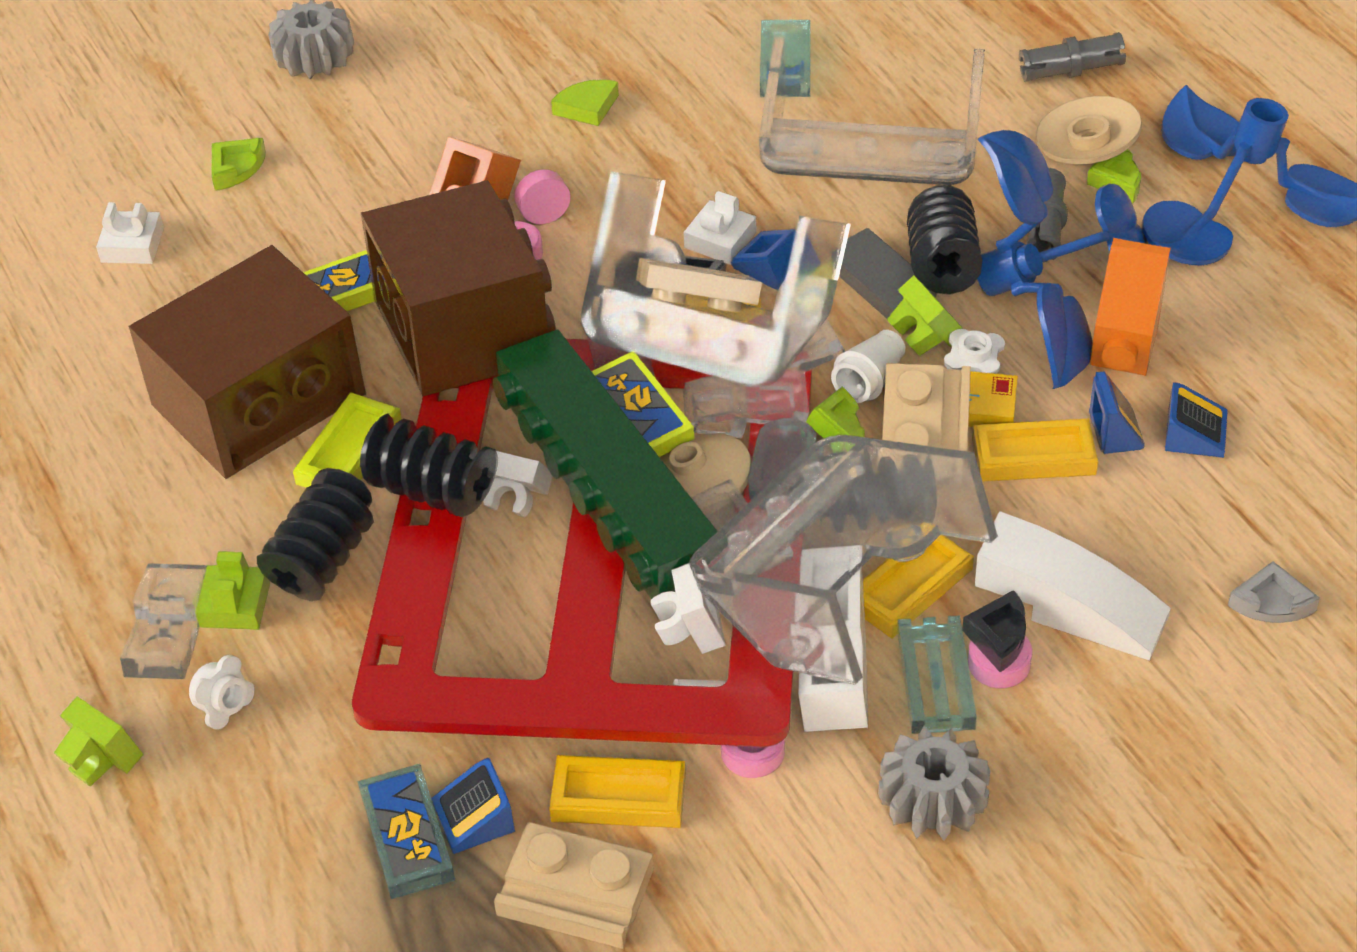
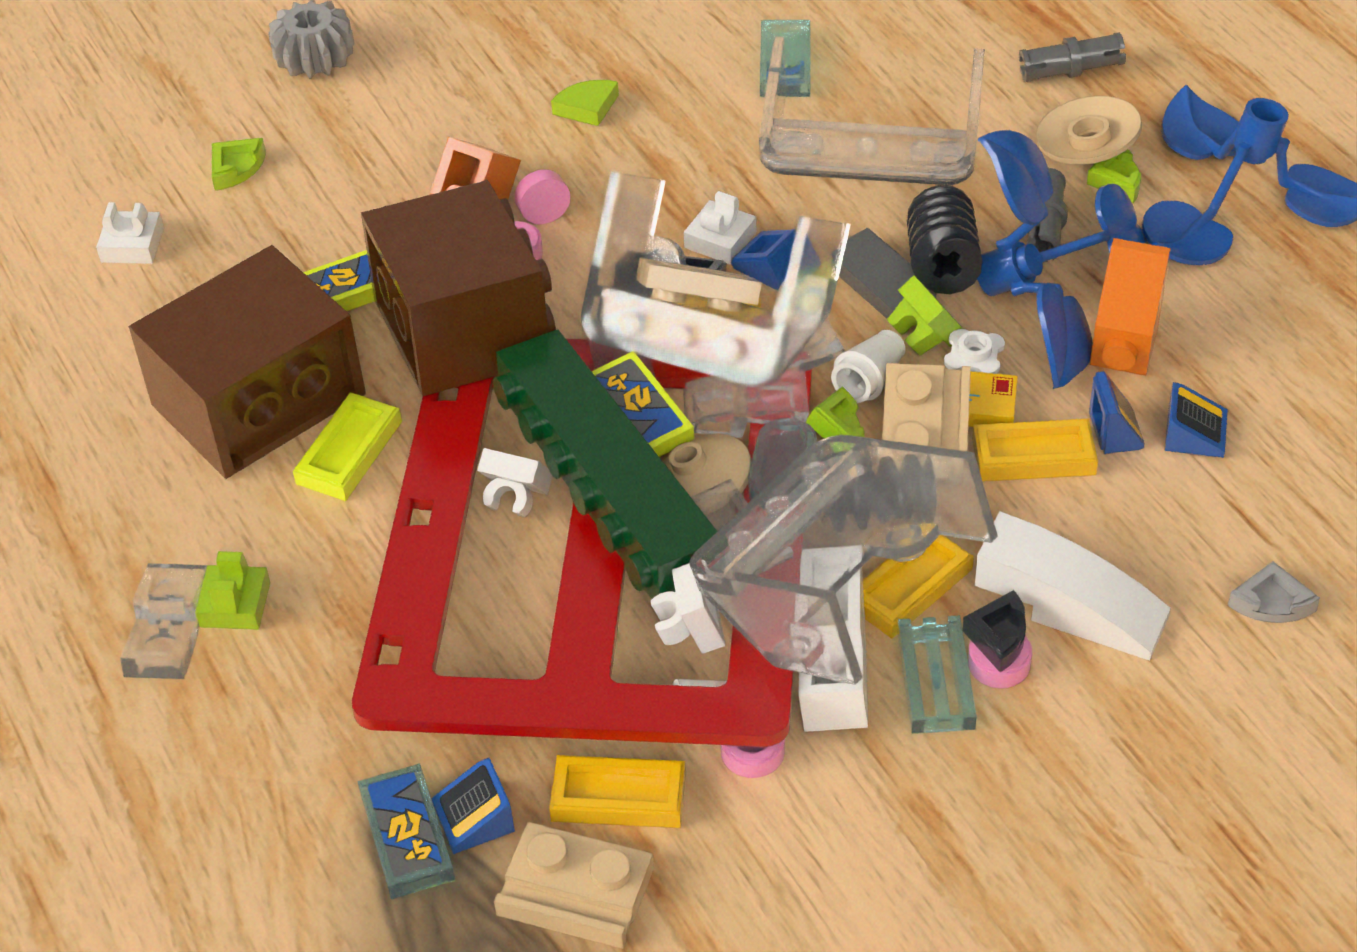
lime tile [54,696,144,787] -> none
white plate [189,655,254,730] -> none
black piece [257,468,374,601] -> none
black piece [360,413,498,517] -> none
light grey gear [878,725,990,841] -> none

